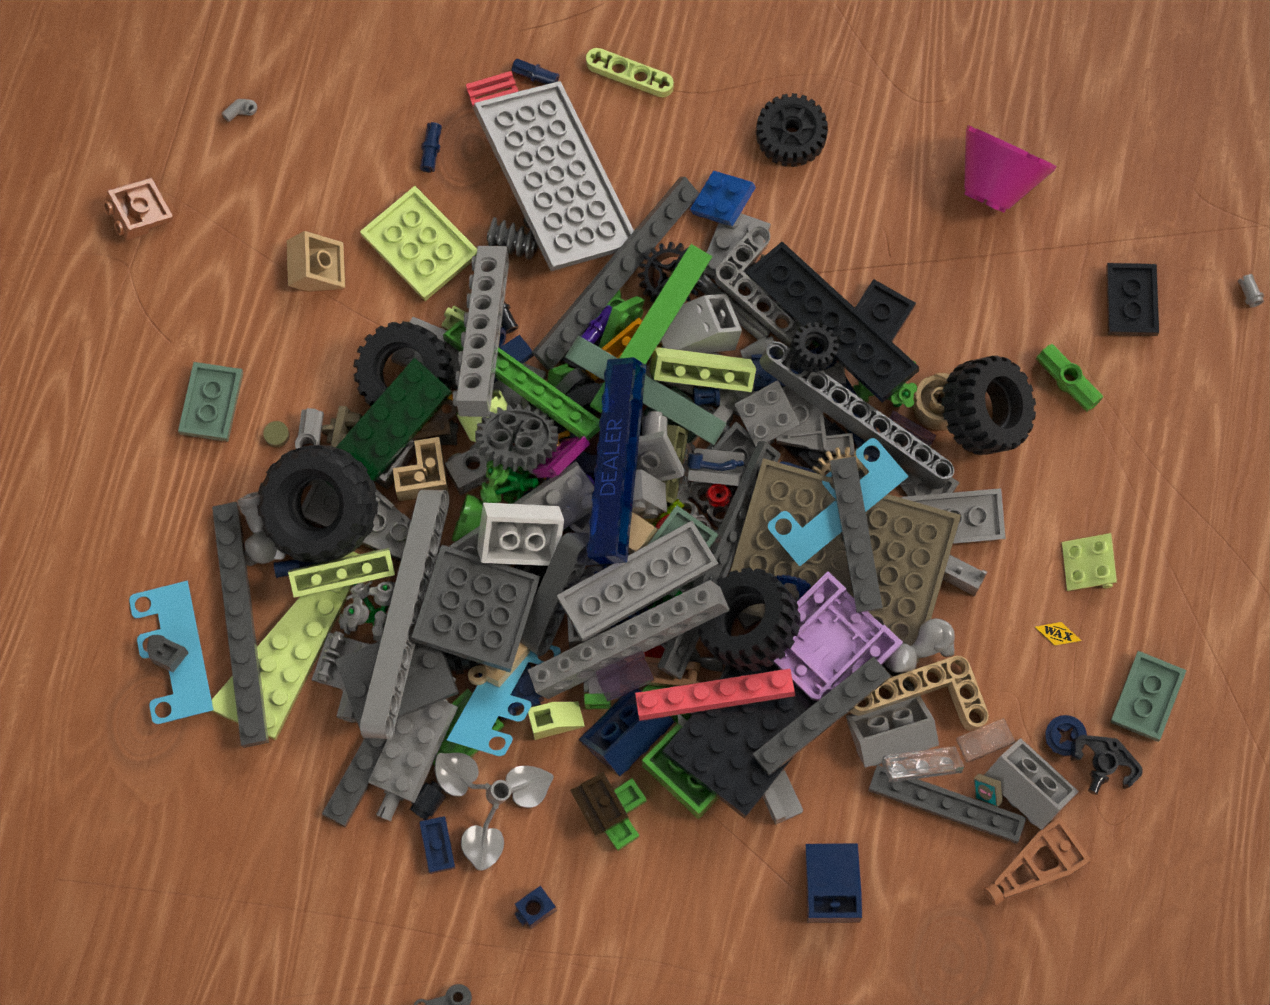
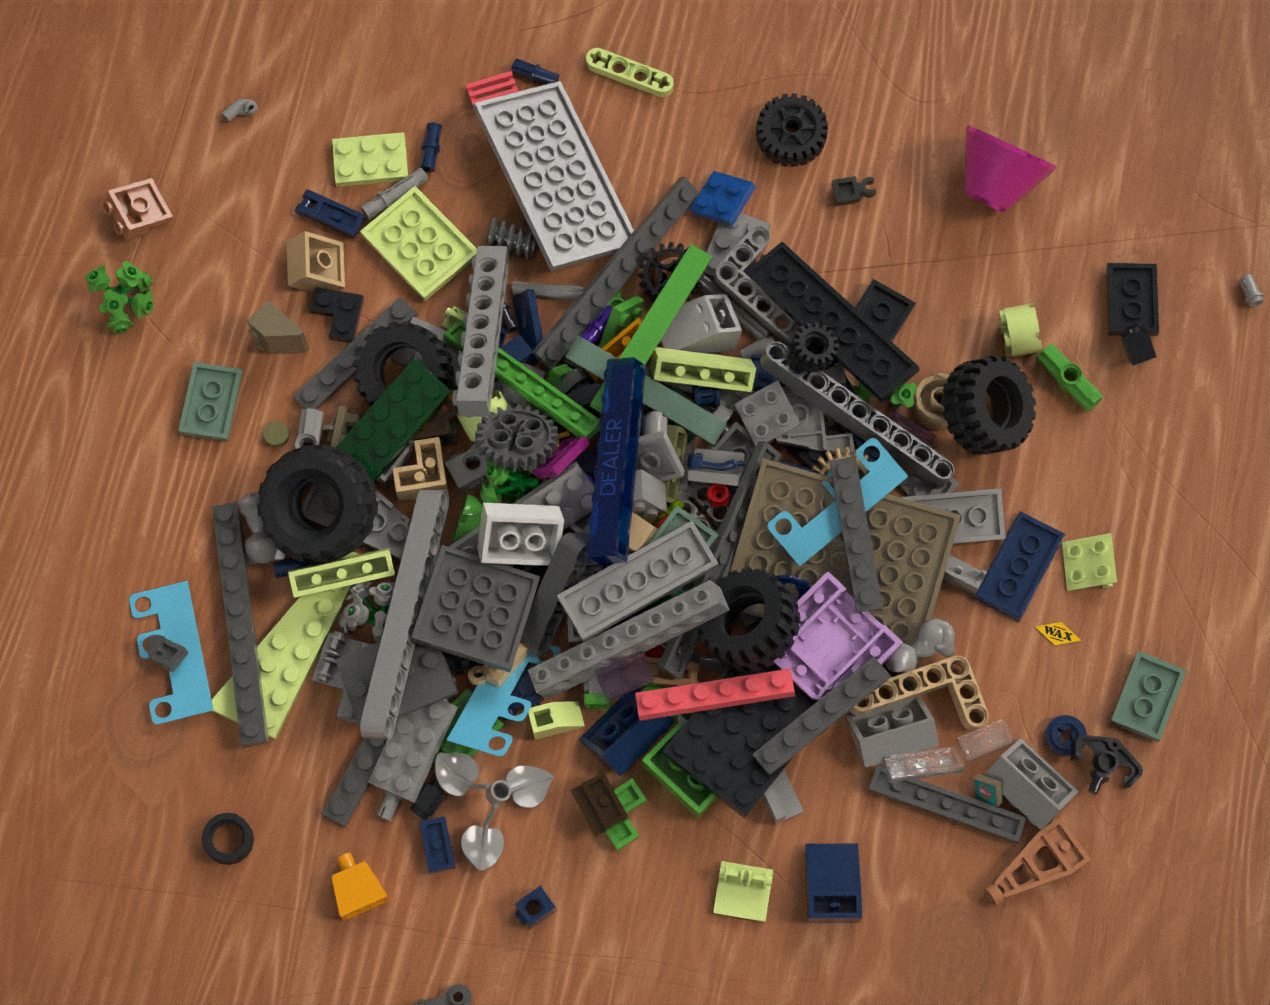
none -> bright green plant [85,261,154,333]
none -> black tyre [202,812,254,865]
none -> dark tan slope [247,300,310,354]
none -> dark grey plate [293,297,418,410]
none -> dark blue plate [294,190,366,239]
none -> black plate [310,287,364,343]
none -> light orange torso [331,853,390,921]
none -> yellowish green plate [332,132,408,187]
none -> light grey pin [360,168,429,220]
none -> light grey axle [512,281,584,300]
none -> dark blue tile [513,289,543,366]
none -> yellowish green hinge [713,861,773,922]
none -> pearl dark grey plate [832,176,876,206]
none -> dark blue tile [974,511,1065,622]
none -> yellowish green brick [999,303,1042,357]
none -> black brick [1120,324,1157,366]

